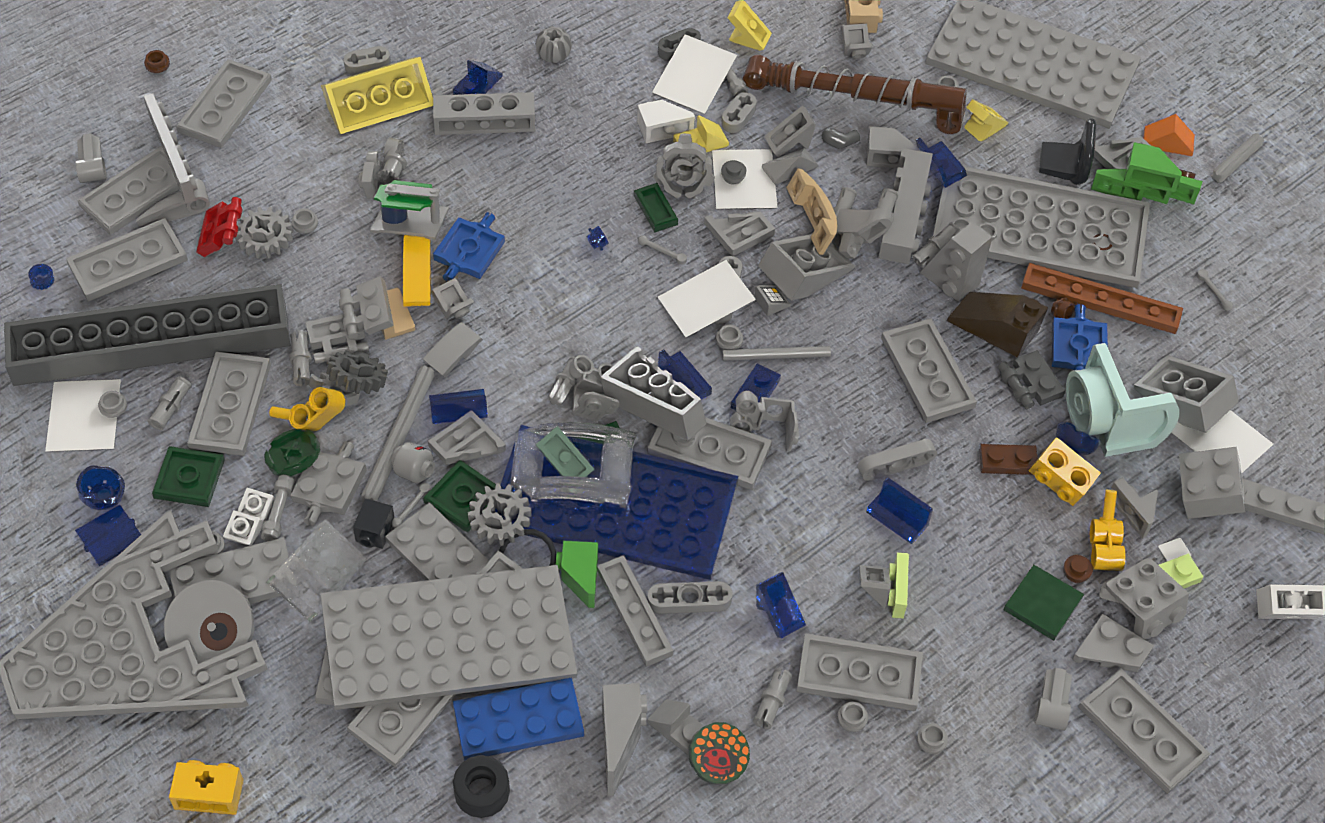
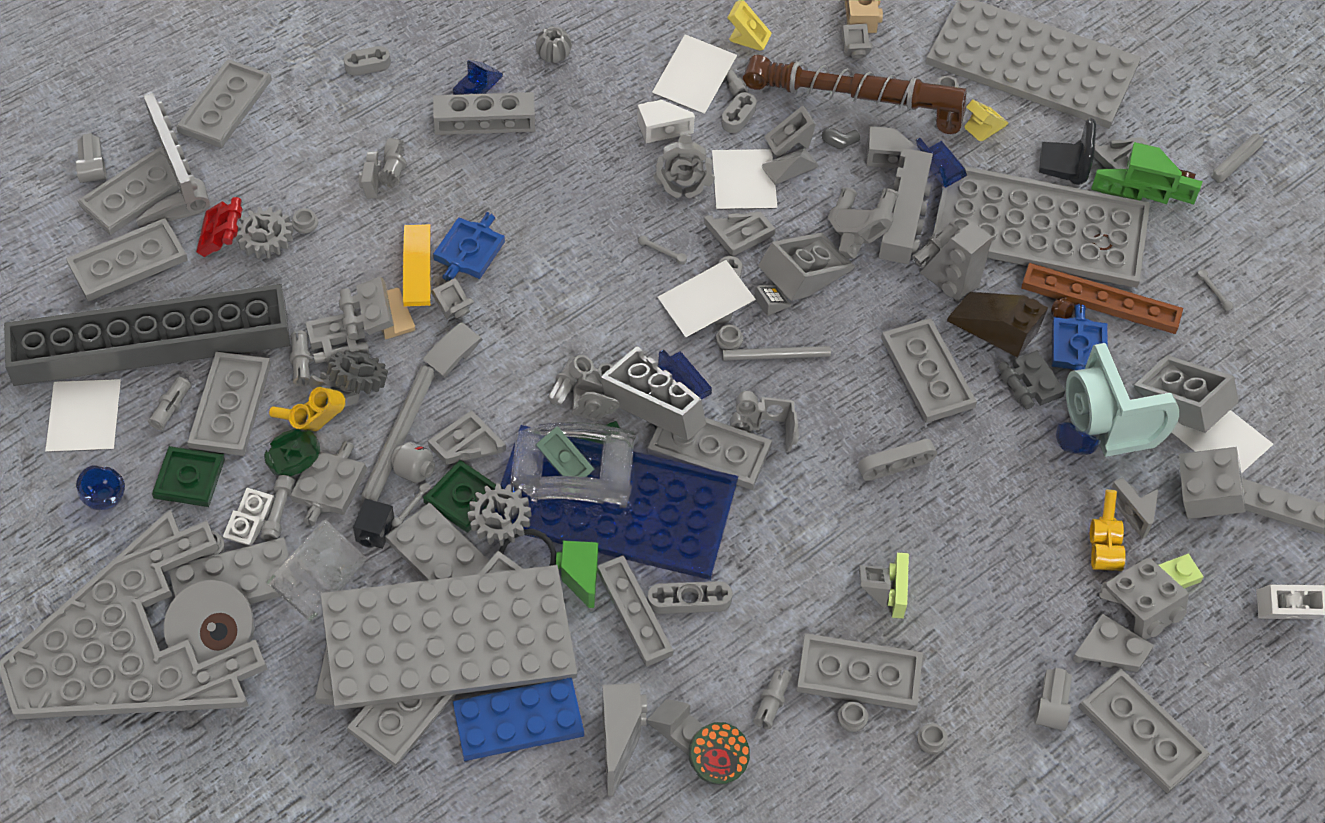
clear blue bush [28,264,54,290] -> none
clear blue piece [75,505,141,566] -> none
light grey plate [98,391,127,418] -> none
reddish brown plate [144,50,170,73] -> none
yellow brick [169,760,243,815] -> none
light yellow slope [321,57,433,134] -> none
piece [370,180,449,240] -> none
clear blue panel [429,389,488,424] -> none
black tyre [453,755,510,818] -> none
clear blue plate [586,226,609,251] -> none
dark green tile [634,183,678,233] -> none
dark grey beam [658,28,701,61] -> none
light yellow slope [673,115,729,152] -> none
dark grey plate [721,160,747,184] -> none
clear blue plate [730,363,781,410] -> none
clear blue slope [756,572,806,638] -> none
tan slope [786,168,837,255] -> none
clear blue panel [866,477,933,544] -> none
reddish brown plate [979,444,1038,475] -> none
dark green tile [1003,564,1084,641] -> none
yellow brick [1029,437,1101,506] -> none
reddish brown plate [1063,555,1093,583] -> none
orange slope [1143,114,1195,156] -> none
white sticker [1158,538,1191,561] -> none

